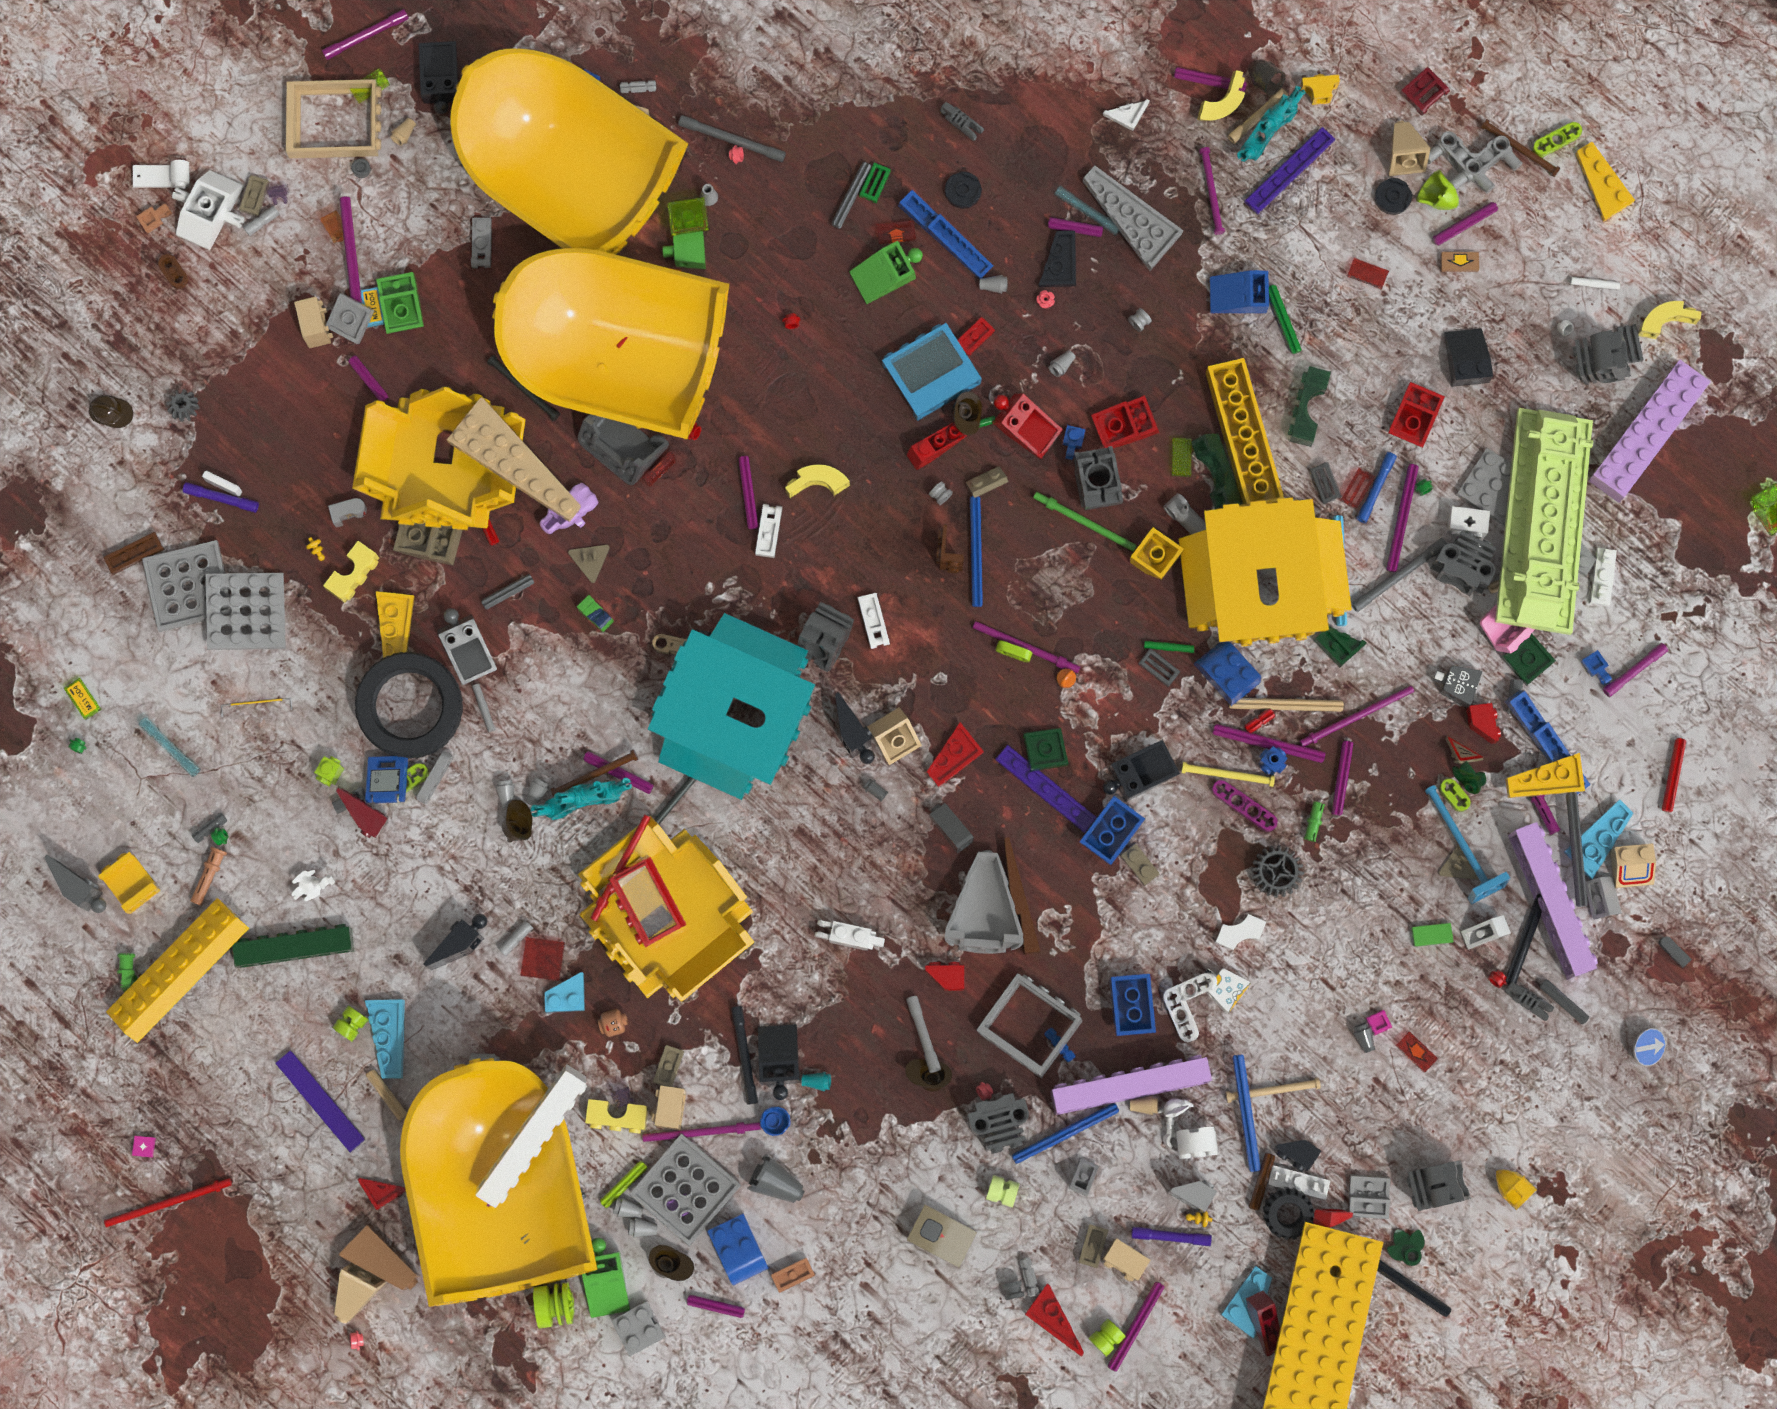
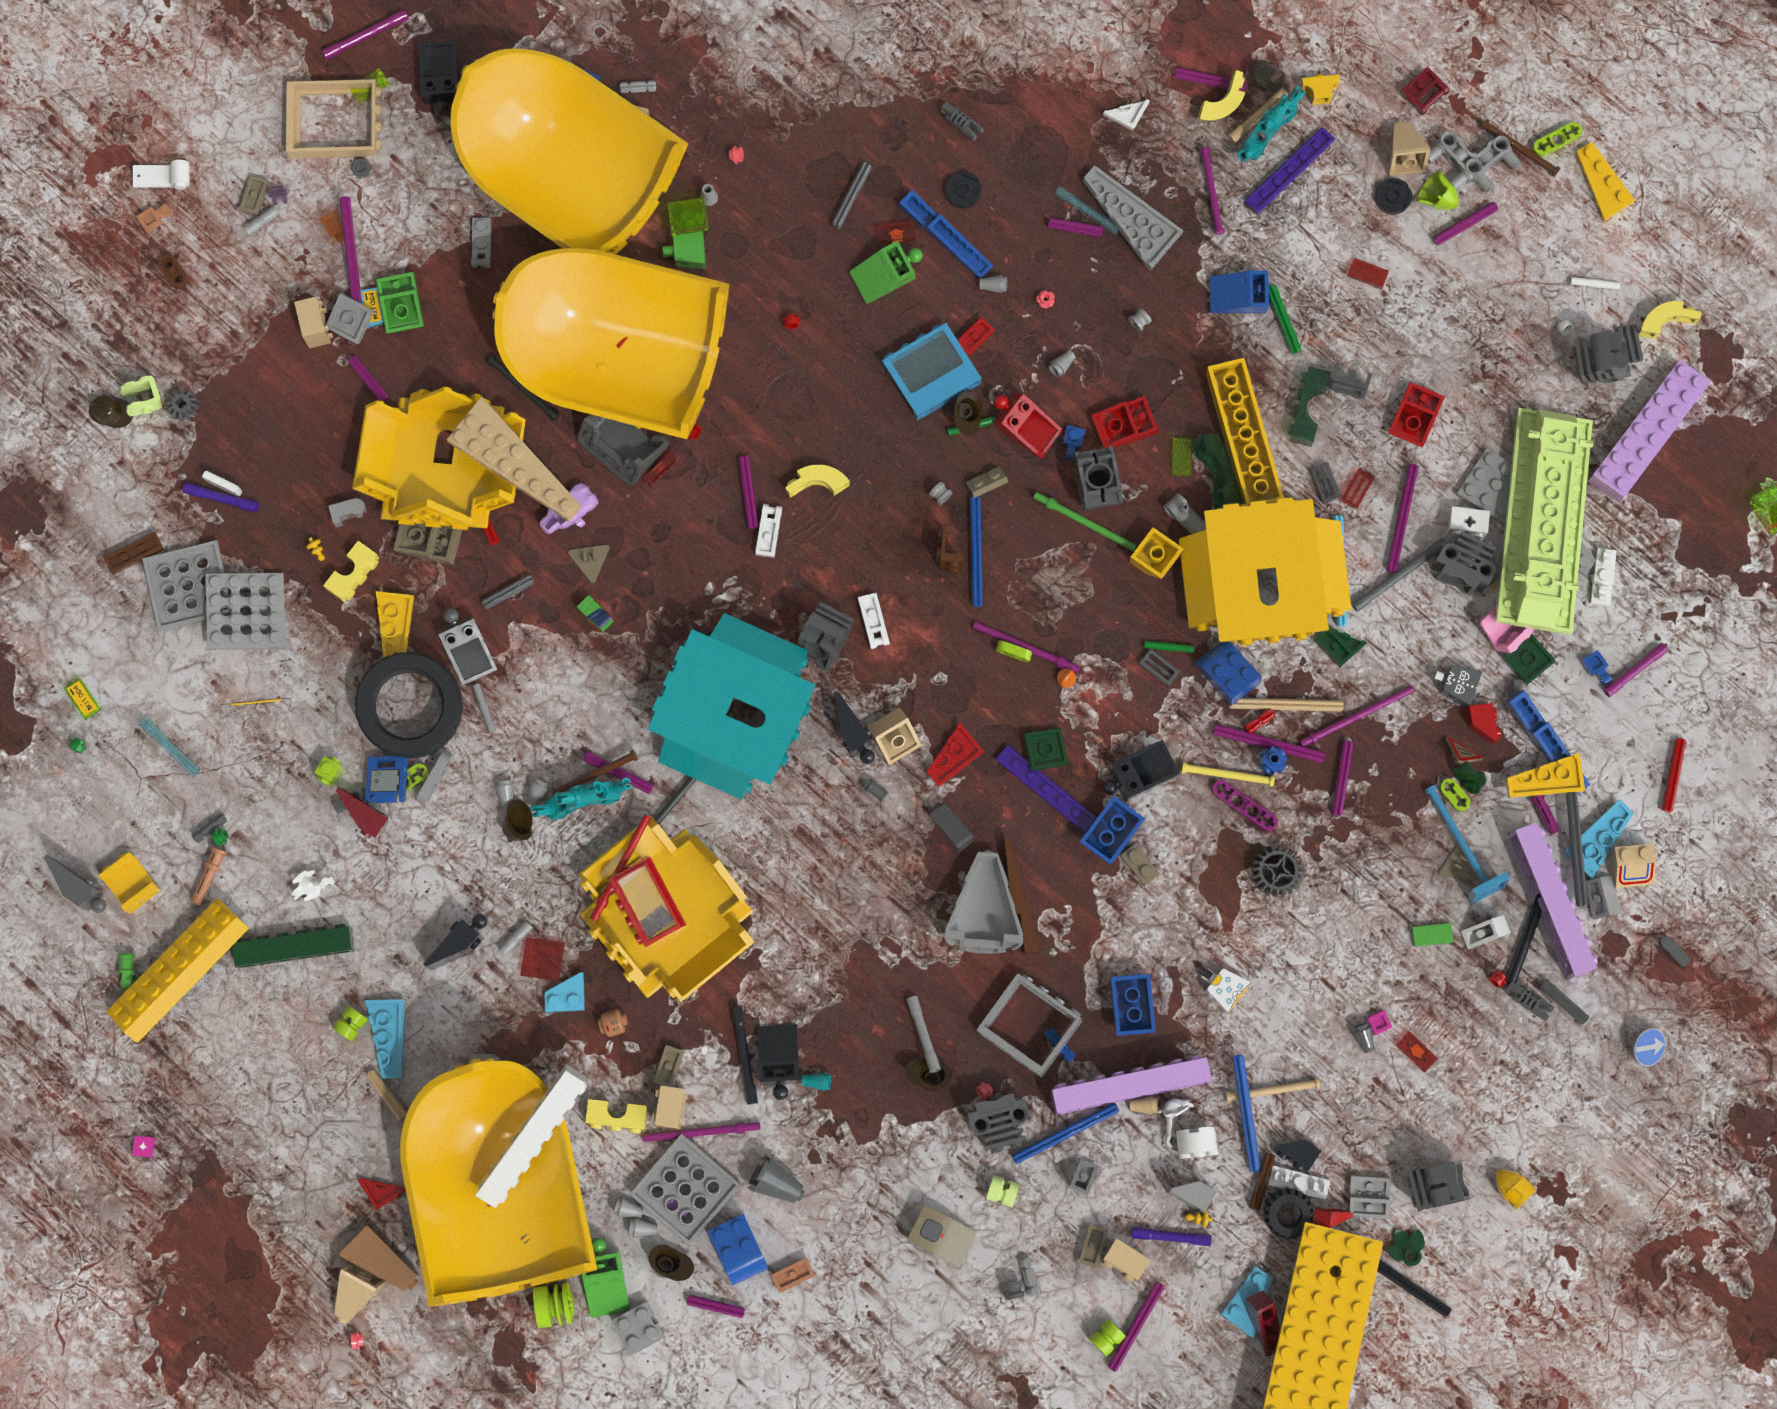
red bar [104,1178,232,1228] -> none
white slope [172,171,245,250] -> none
dark purple tile [275,1050,366,1153] -> none
tan cone [390,118,416,146] -> none
lime axle [600,1161,648,1208] -> none
clear purple wheel [611,1087,635,1109] -> none
tan piece [653,634,687,655] -> none
dark grey piece [678,115,786,162] -> none
blue hair [760,1106,791,1136] -> none
white hinge [815,920,885,950] -> none
green tile [859,163,891,204] -> none
red slope [906,422,967,470] -> none
red slope [925,962,964,991] -> none
red wing [1025,1283,1084,1357] -> none
black wing [1039,231,1076,287] -> none
white beam [1164,973,1217,1042] -> none
white tile [1215,914,1266,950] -> none
bright green pin [1304,801,1325,842] -> none
blue piece [1356,452,1397,523] -> none
green plate [1416,479,1434,496] -> none
medium nougat tile [1441,252,1479,272] -> none
black slope [1444,328,1493,387] -> none
none -> yellowish green piece [120,376,162,416]
none -> dark grey window [1328,363,1372,399]

